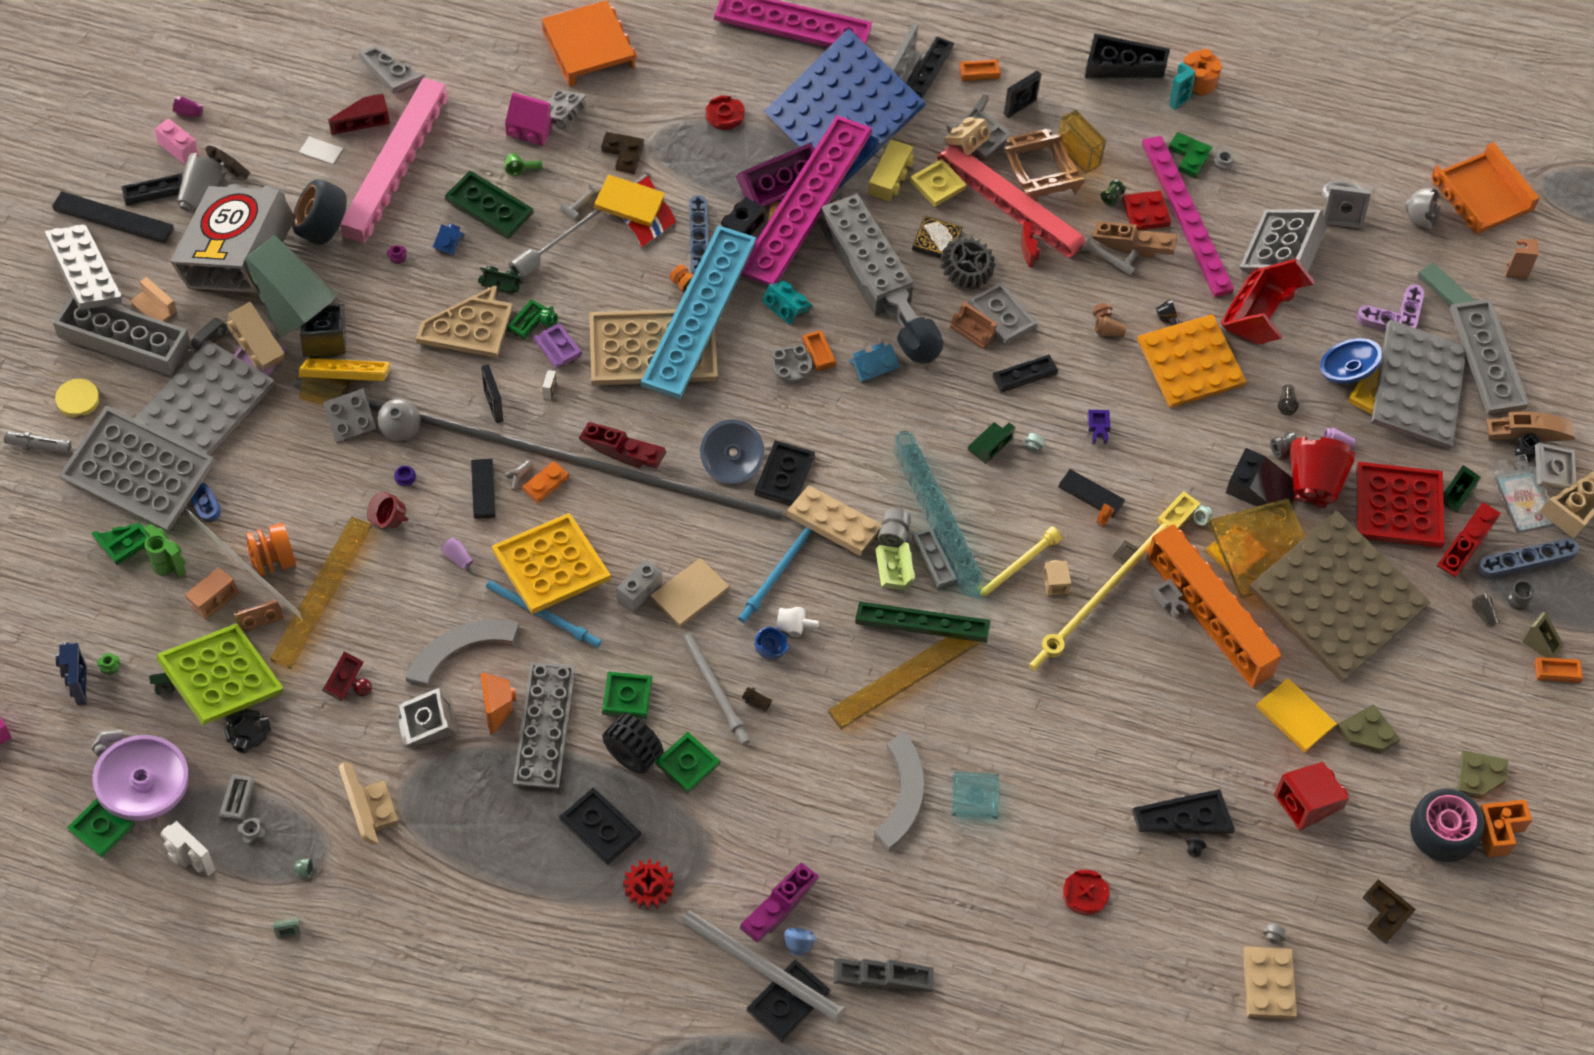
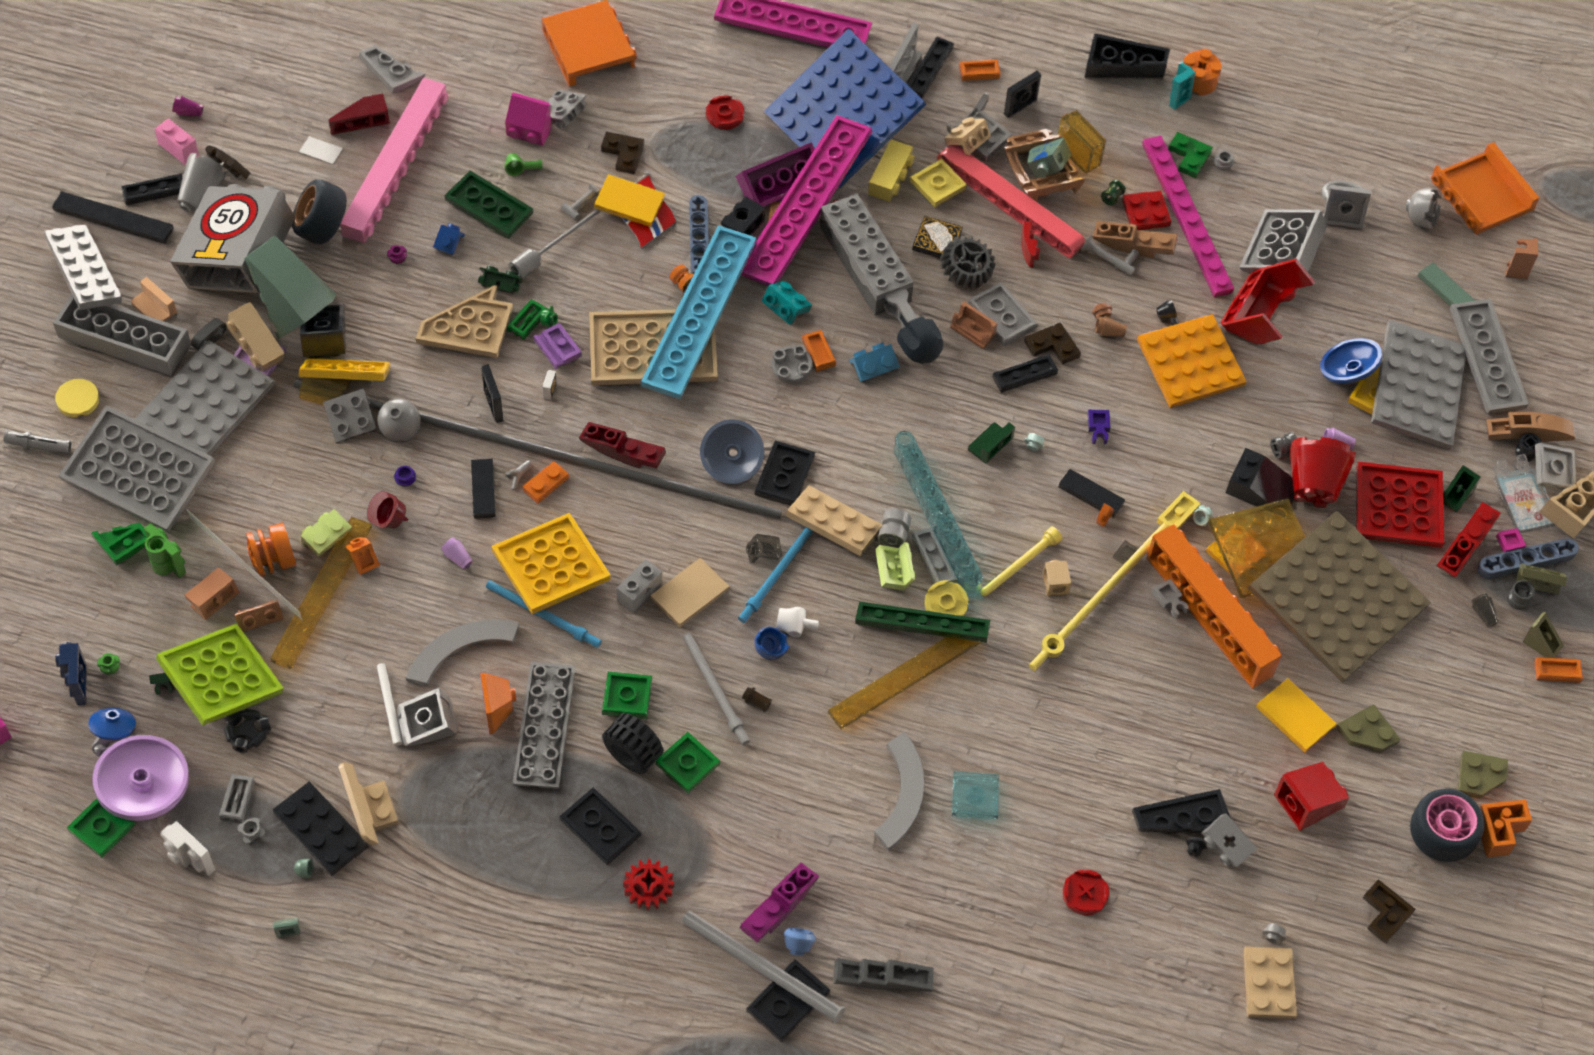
blue plate [191,483,221,522] -> none
dark red plate [322,651,372,702] -> none
clear smoke cone [1278,384,1299,416] -> none
lavender beam [1356,285,1424,331] -> none
none -> blue dish [88,707,136,740]
none -> black plate [272,781,369,876]
none -> yellowish green bracket [301,509,352,557]
none -> orange bracket [345,537,380,575]
none -> white bar [376,663,402,746]
none -> clear smoke bracket [746,534,782,563]
none -> light yellow tile [924,580,969,616]
none -> dark brown plate [1024,322,1081,365]
none -> sand green torso [1028,137,1072,178]
none -> light grey brick [1202,813,1258,868]
none -> dark pink plate [1496,528,1526,553]
none -> olive bracket [1516,563,1567,594]

